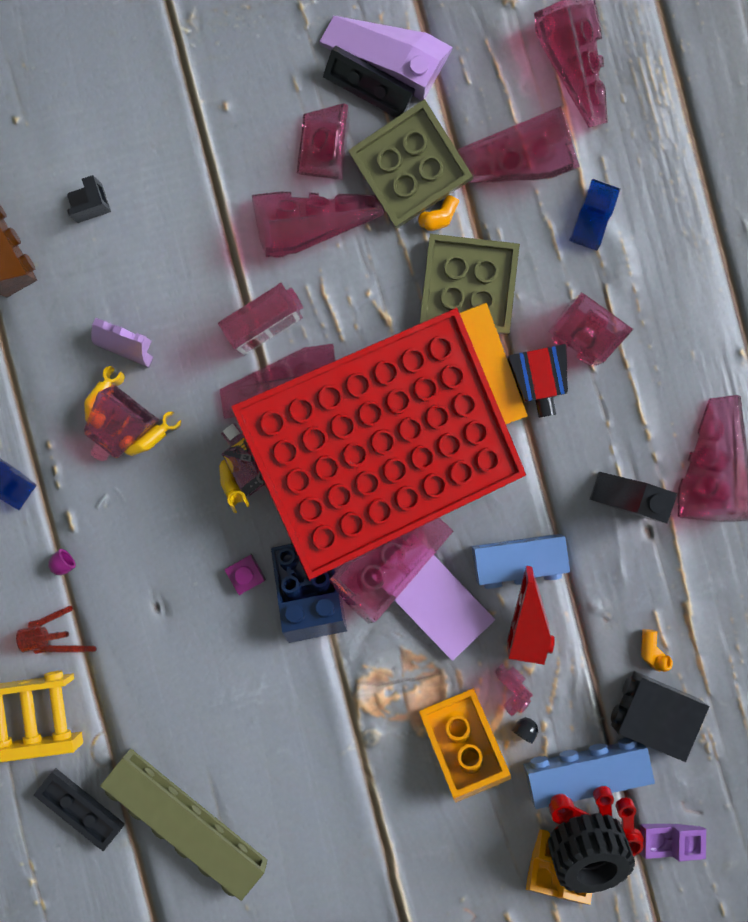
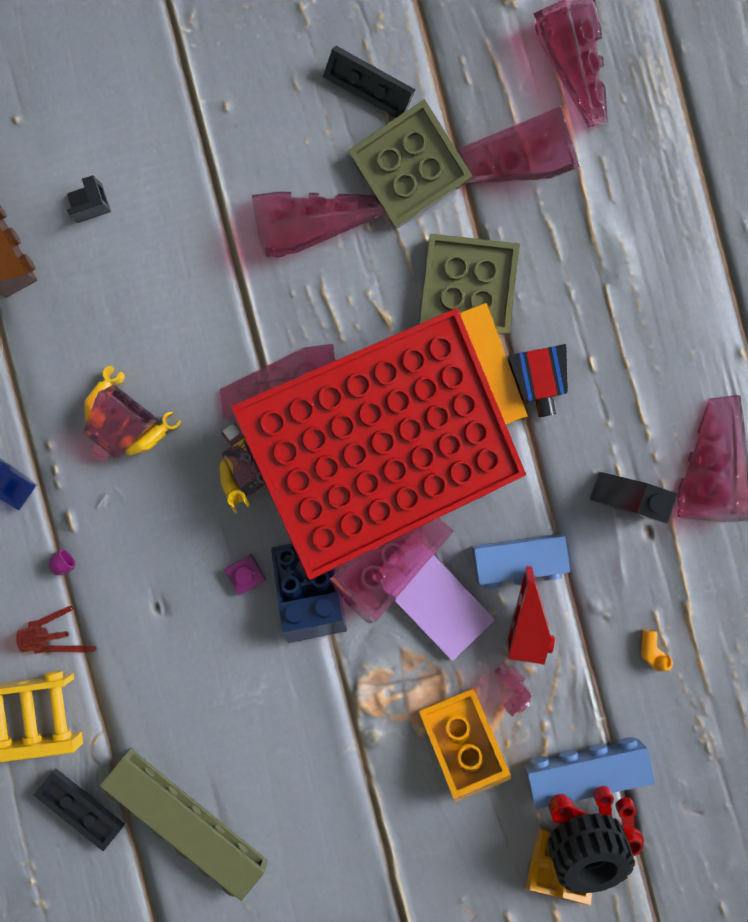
lavender slope [91,318,153,368] -> none
clear pink brick [218,283,304,356] -> none
clear pink slope [297,103,350,180] -> none
lavender wedge [319,16,453,101] -> none
light orange arm [418,195,459,231] -> none
black hinge [511,717,538,744] -> none
clear pink slope [548,292,633,366] -> none
clear blue slope [569,179,620,251] -> none
black brick [611,671,710,762] -> none
medium lavender slope [639,824,706,862] -> none

